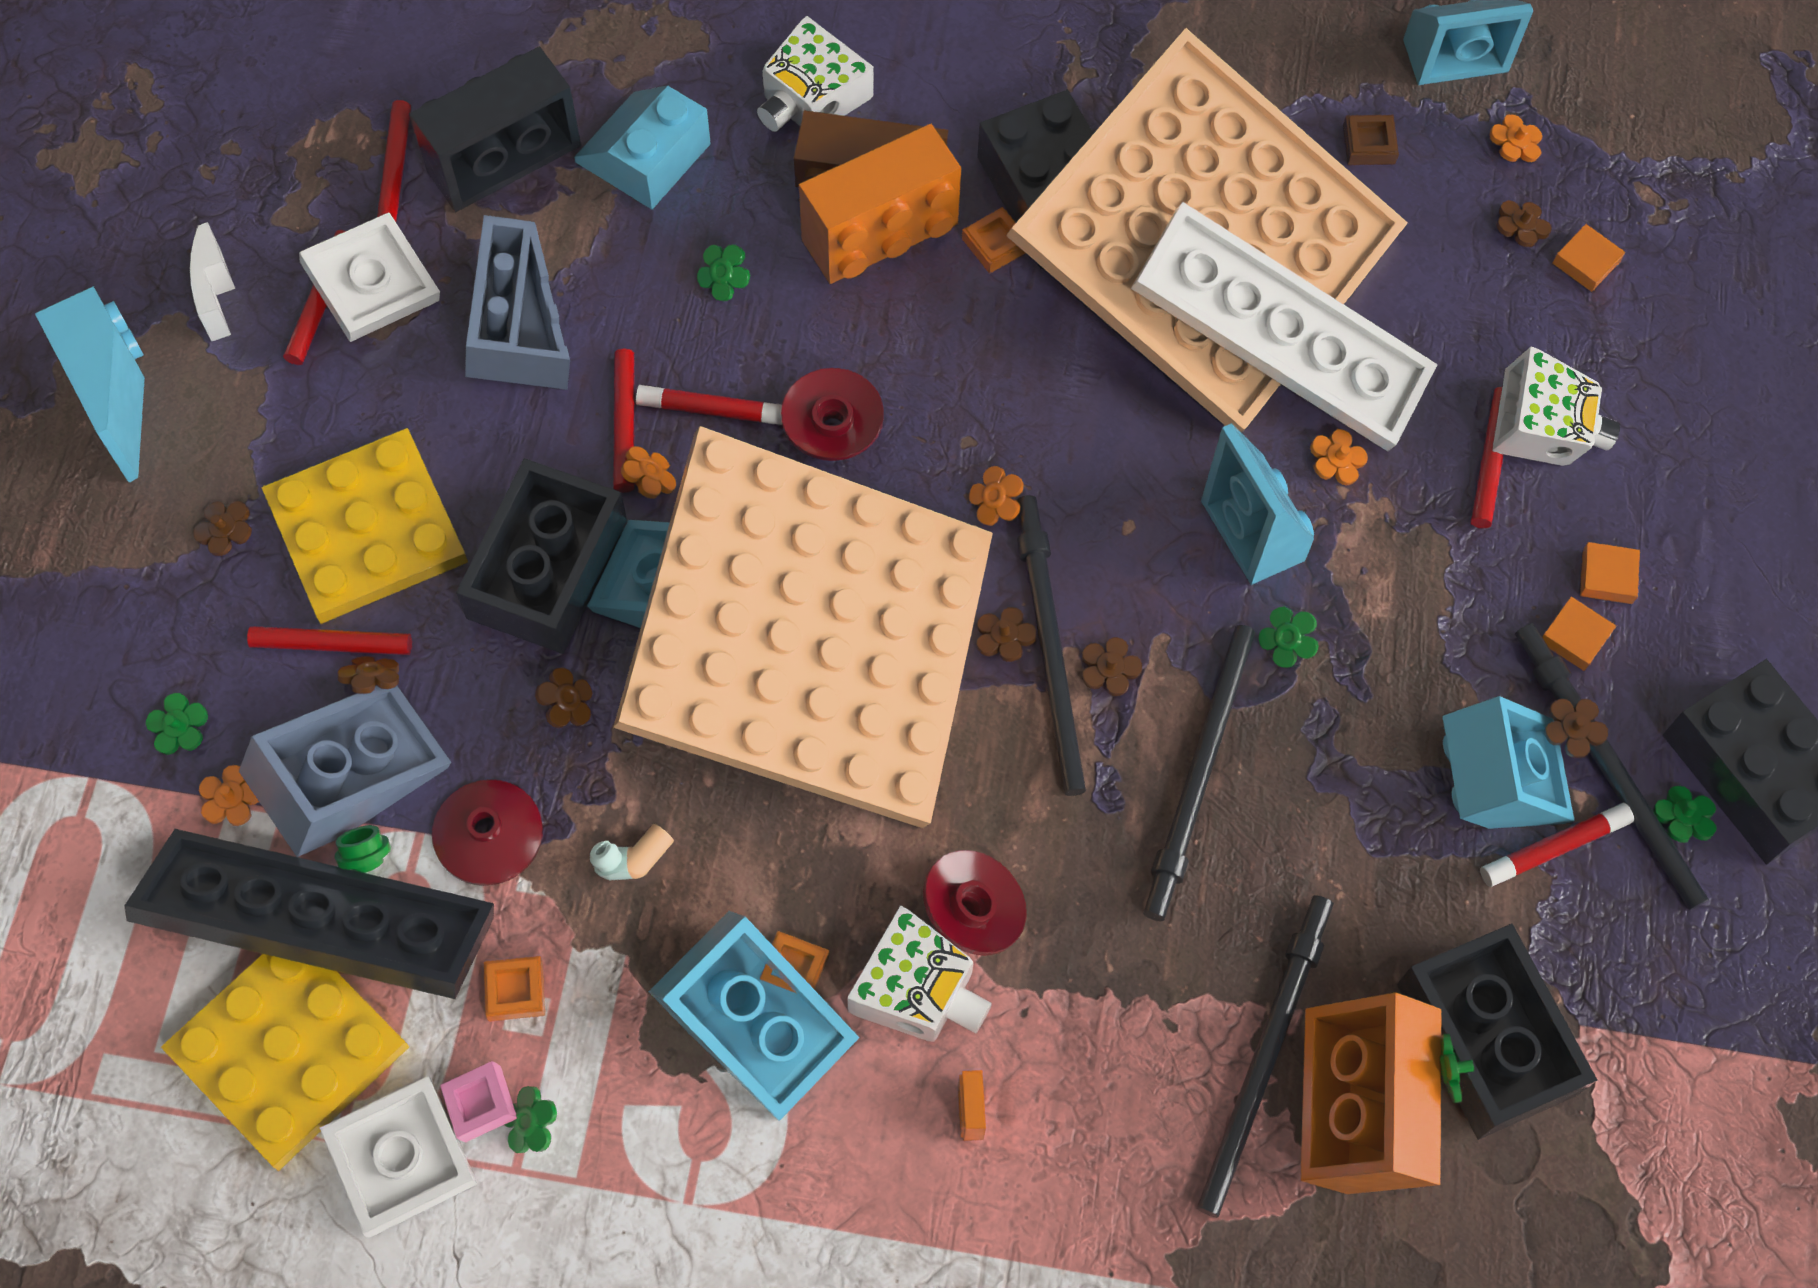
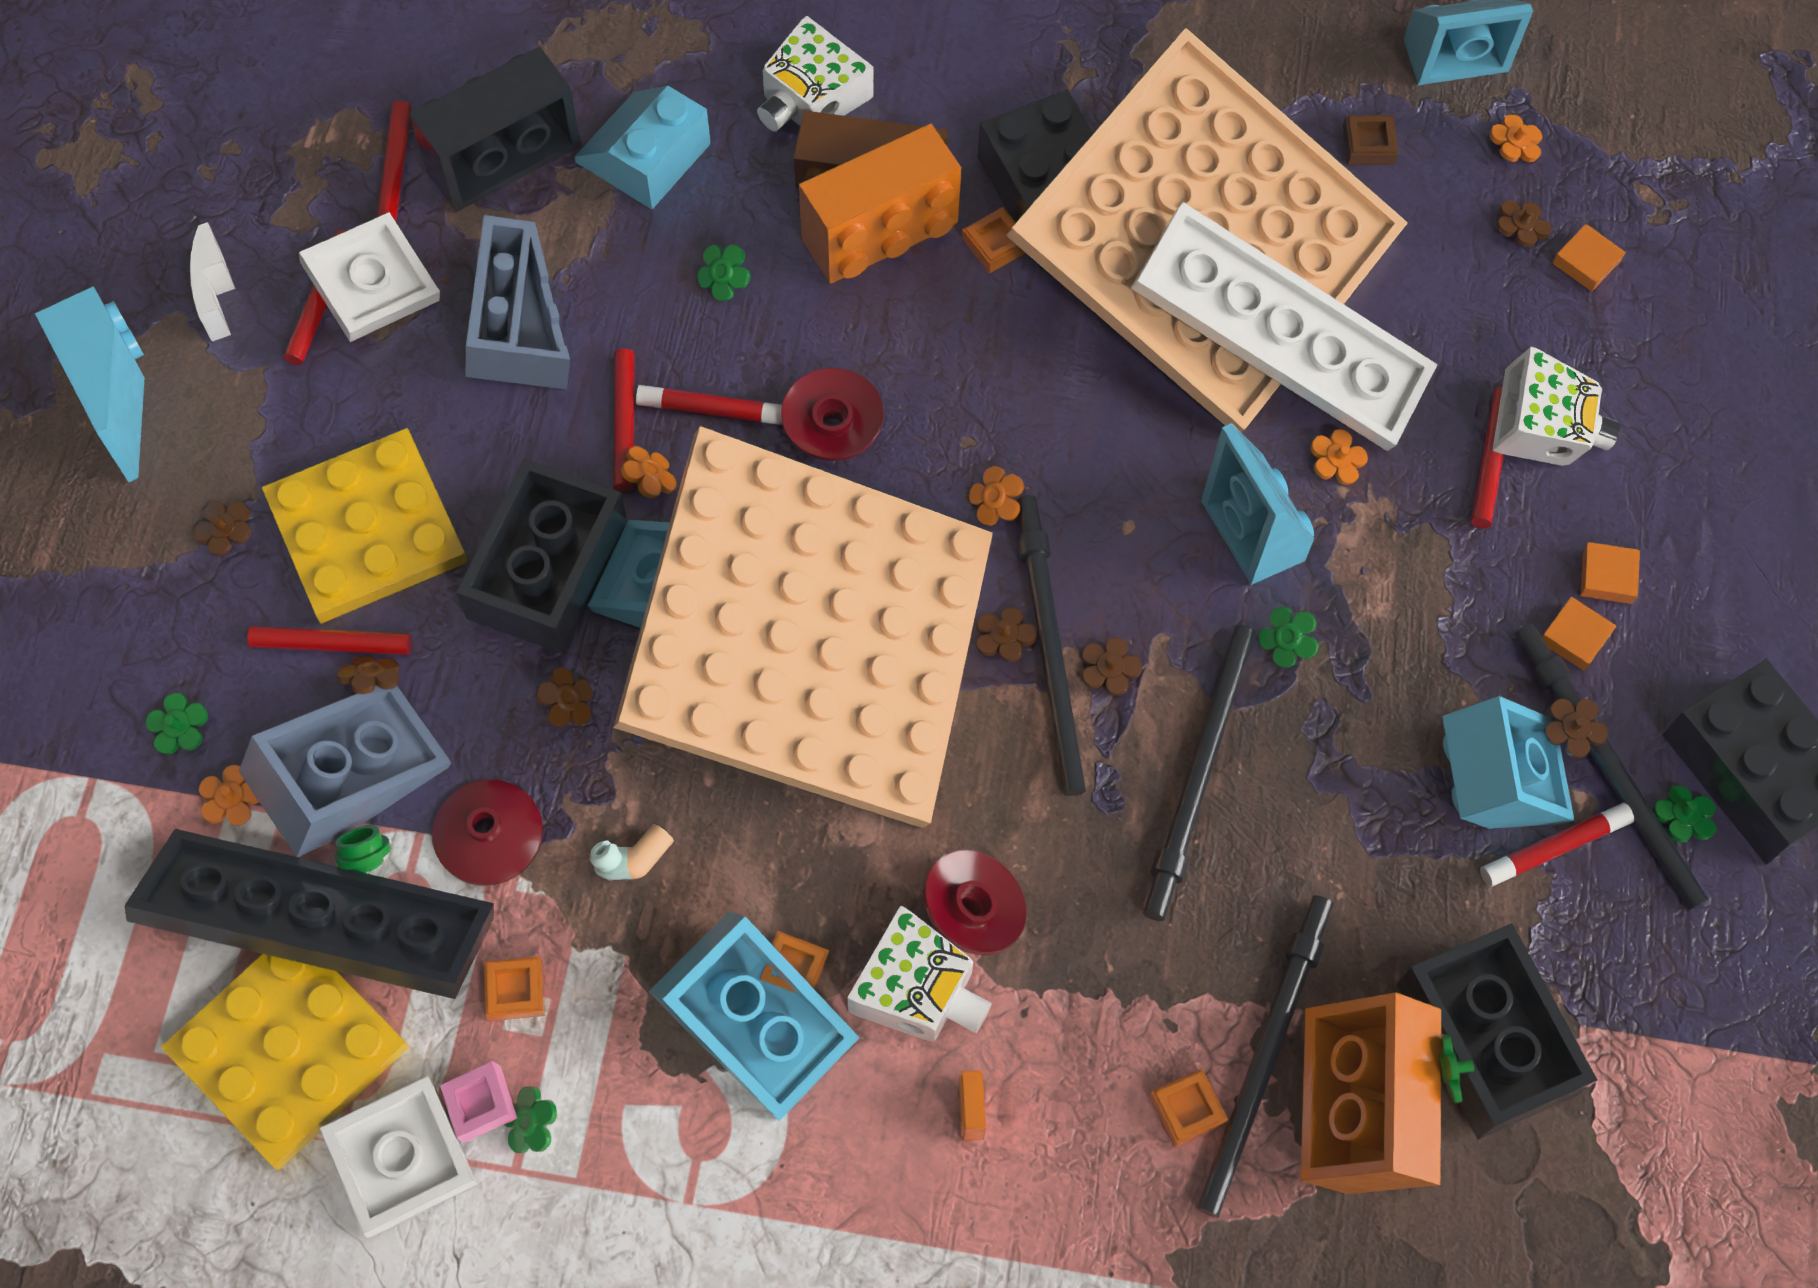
none -> orange tile [1149,1068,1229,1148]

